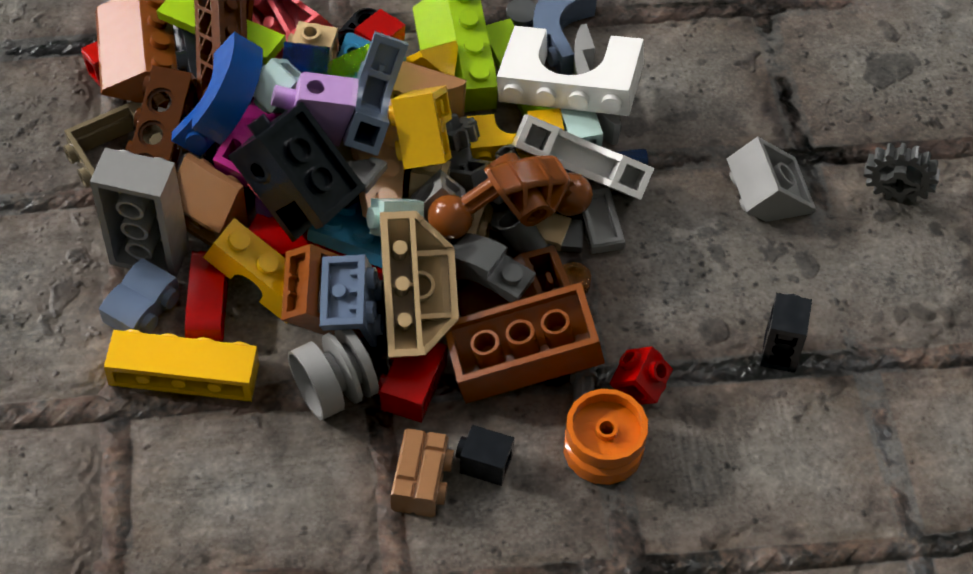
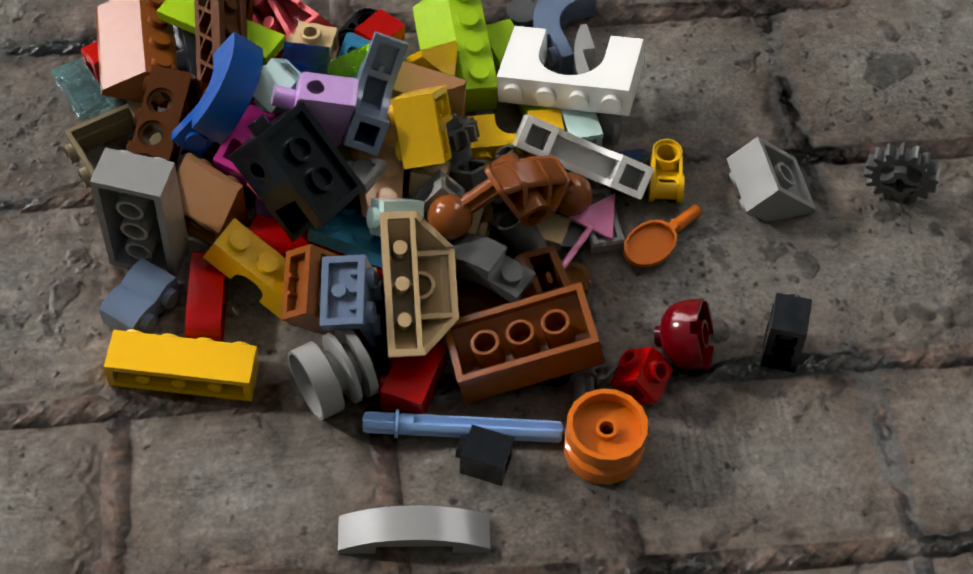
medium nougat brick [390,428,455,517] -> none
none -> clear light blue slope [50,58,111,118]
none -> light grey slope [338,505,490,554]
none -> light blue axle [362,409,563,443]
none -> bright pink piece [562,193,615,269]
none -> orange piece [623,204,702,268]
none -> yellow piece [648,139,685,204]
none -> dark red cylinder [654,299,714,370]

